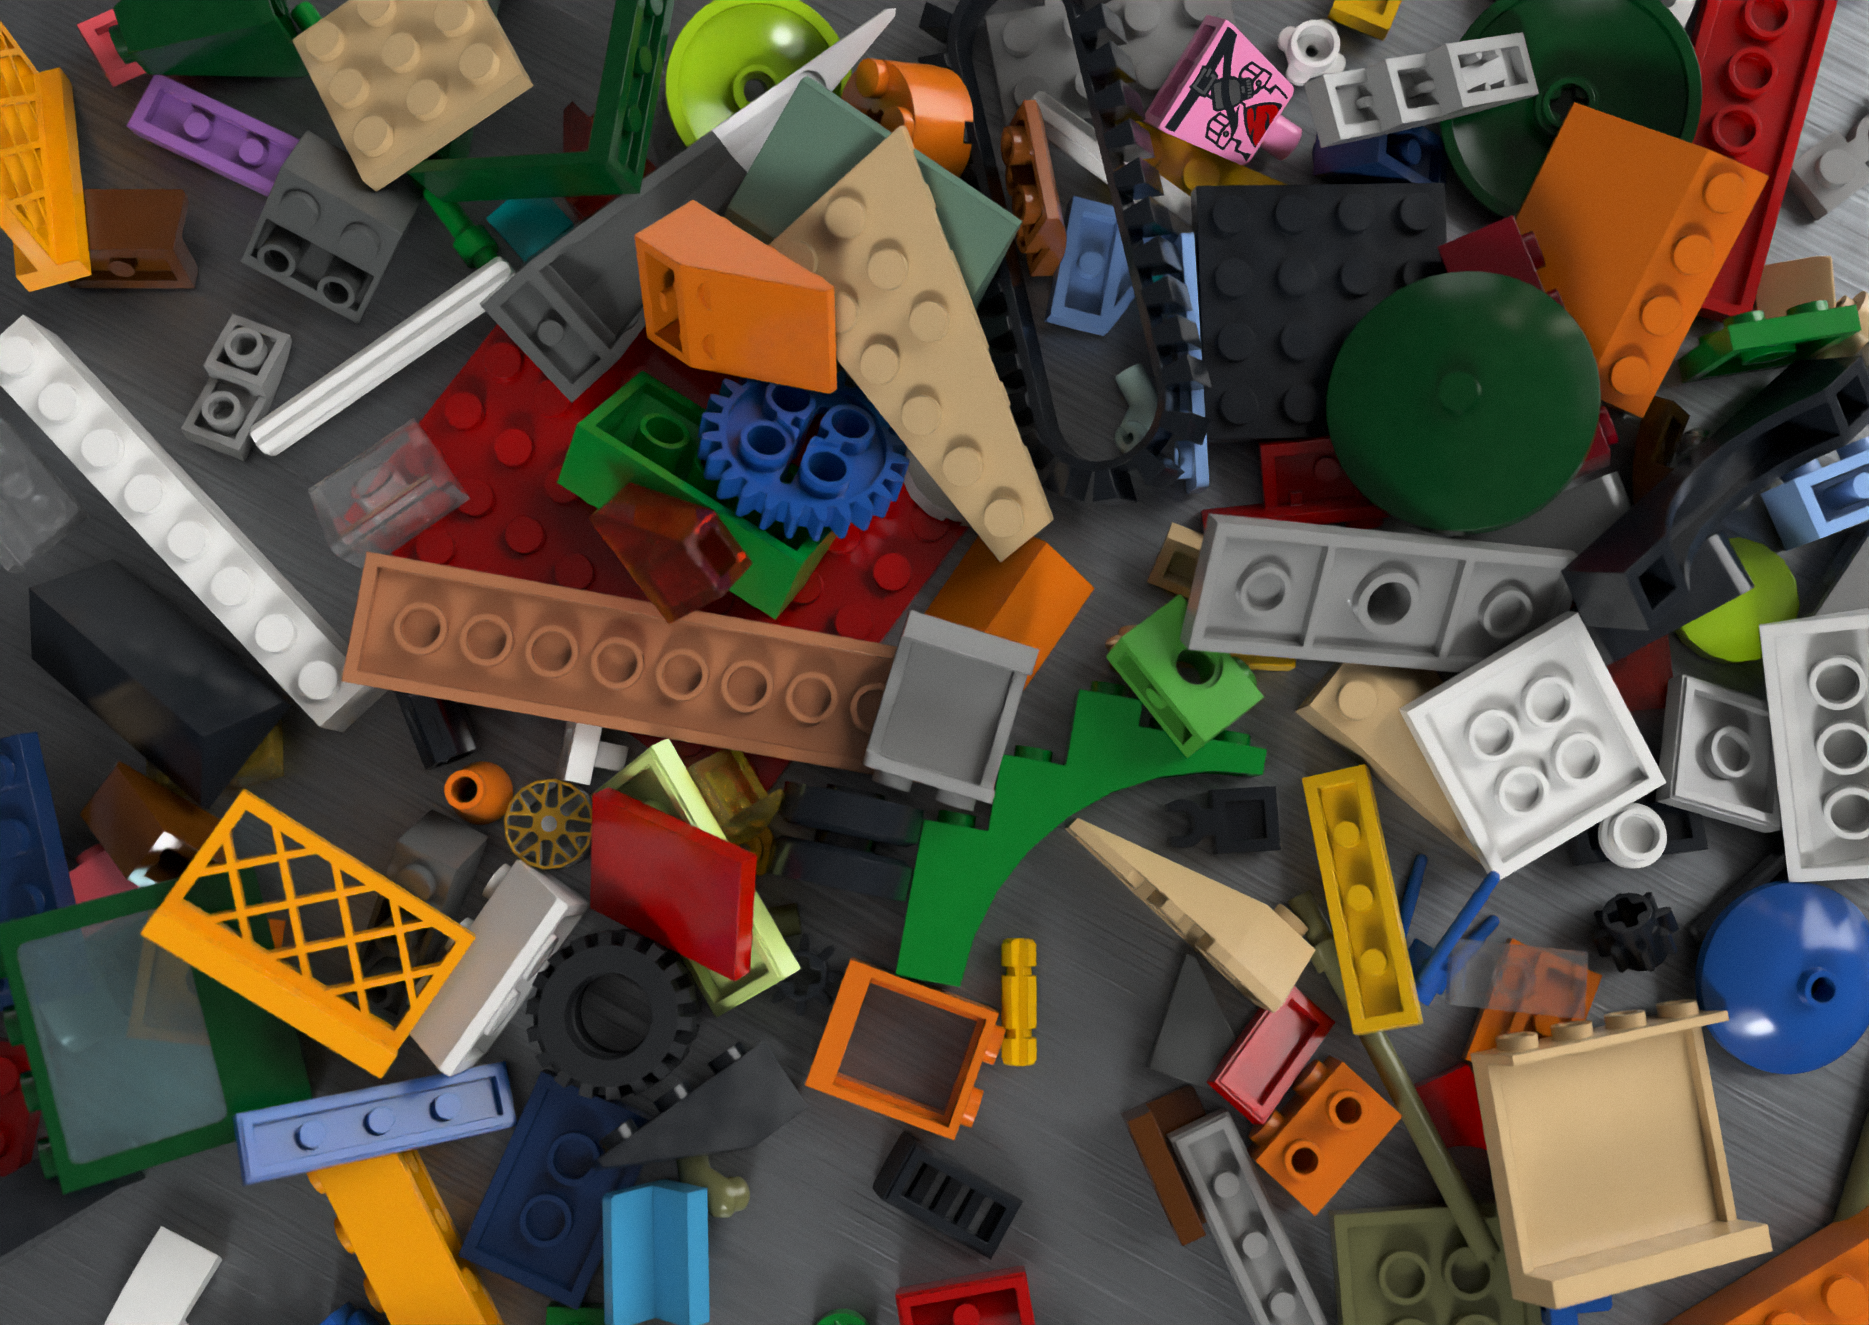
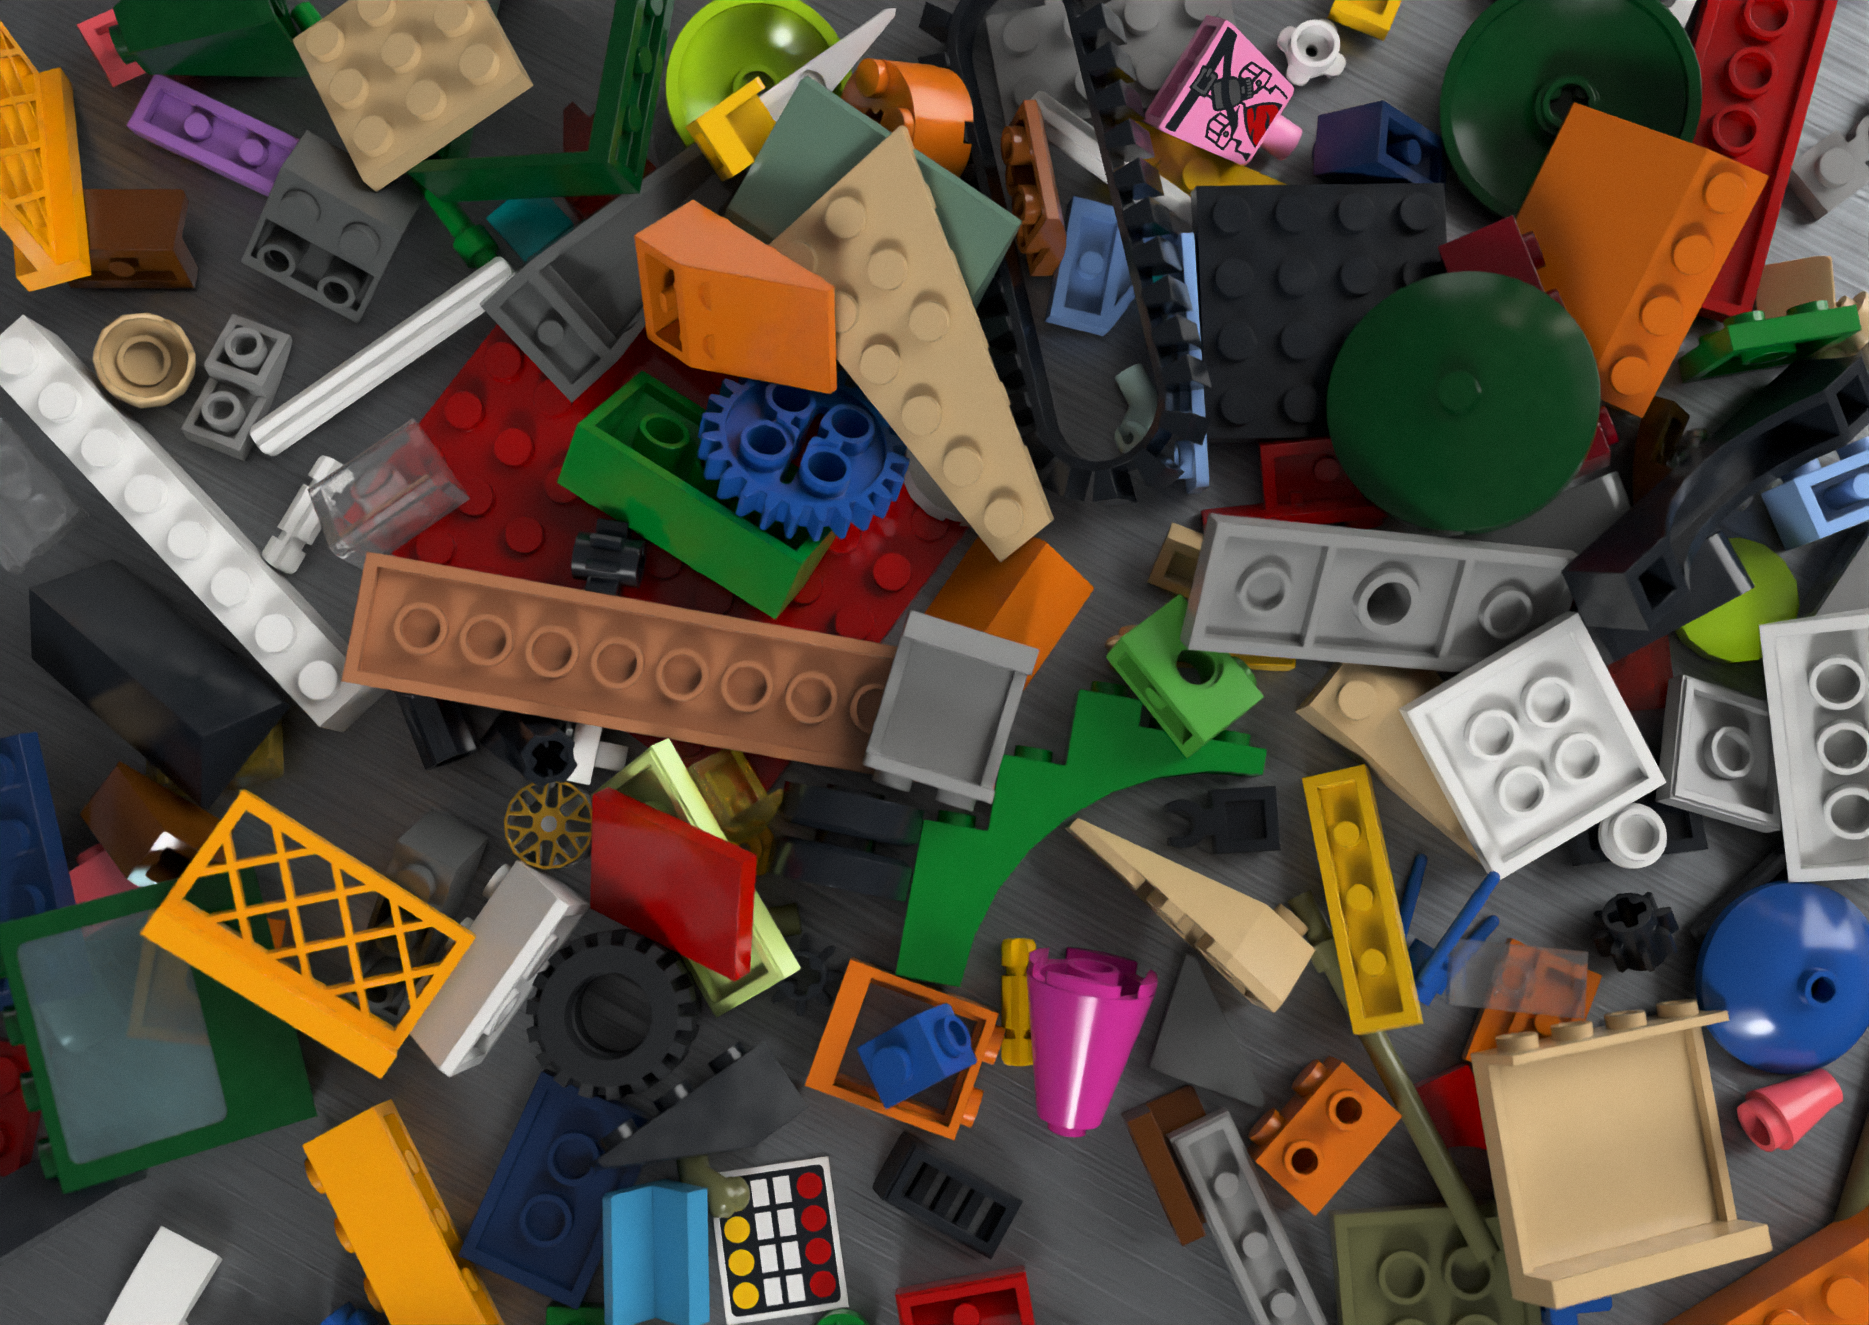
tile [233,1061,517,1186] -> none
orange cone [444,761,513,825] -> none
clear red slope [588,482,753,625] -> none
tile [1206,986,1336,1125] -> none
light grey slope [1304,32,1539,148] -> none
none -> tan hair [93,312,196,409]
none -> white axle [262,455,352,574]
none -> black piece [479,710,578,788]
none -> black gear [571,518,647,597]
none -> yellow panel [686,76,776,182]
none -> sticker [713,1156,849,1325]
none -> blue bracket [856,1003,977,1109]
none -> dark pink cone [1026,947,1158,1137]
none -> coral cone [1737,1068,1843,1152]

